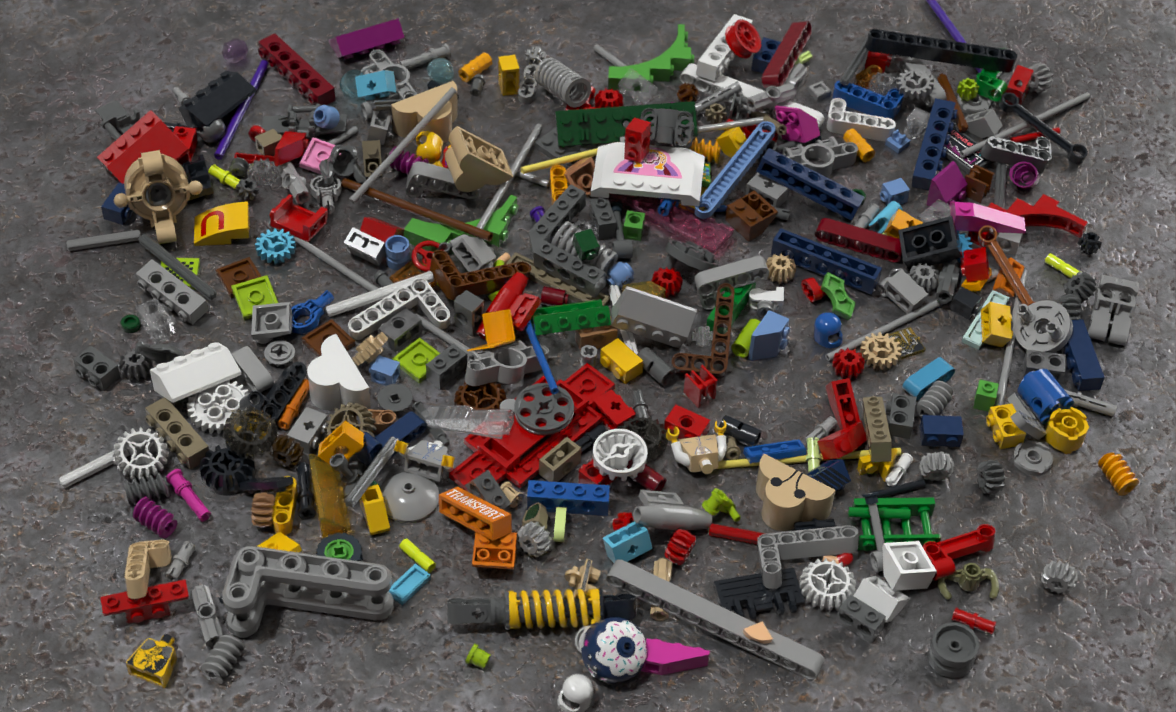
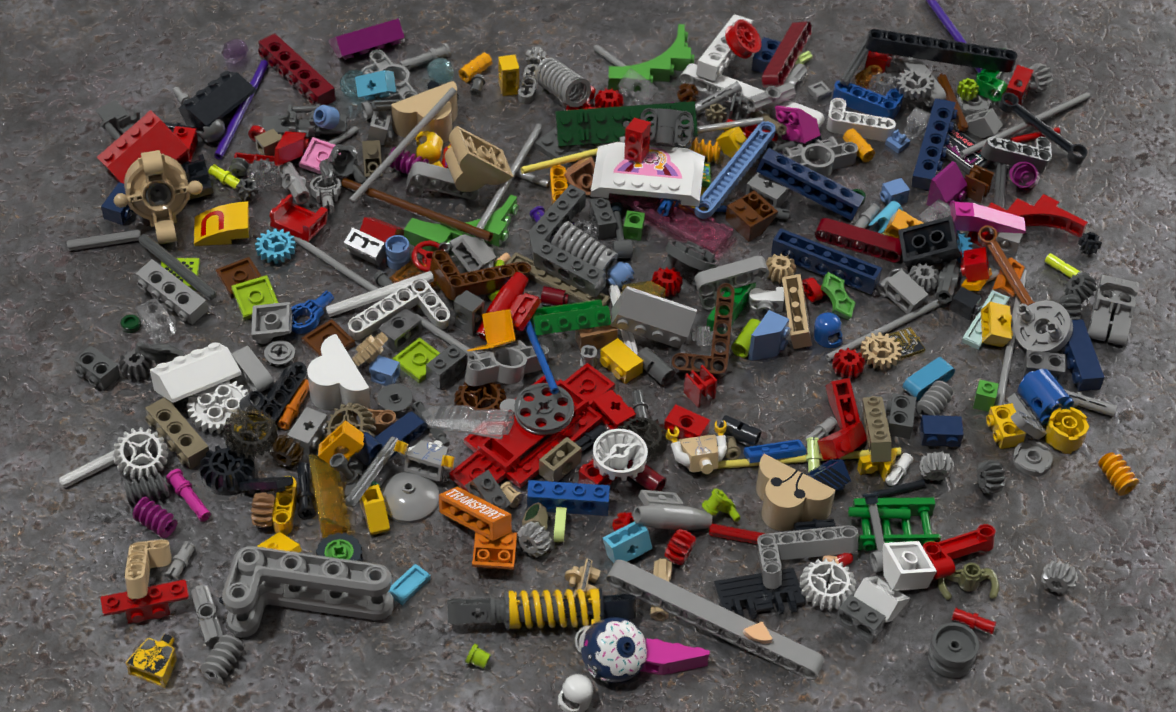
neon yellow piece [399,538,436,573] -> none
dark green brick [572,228,600,261] -> none
none -> tan brick [782,274,812,349]

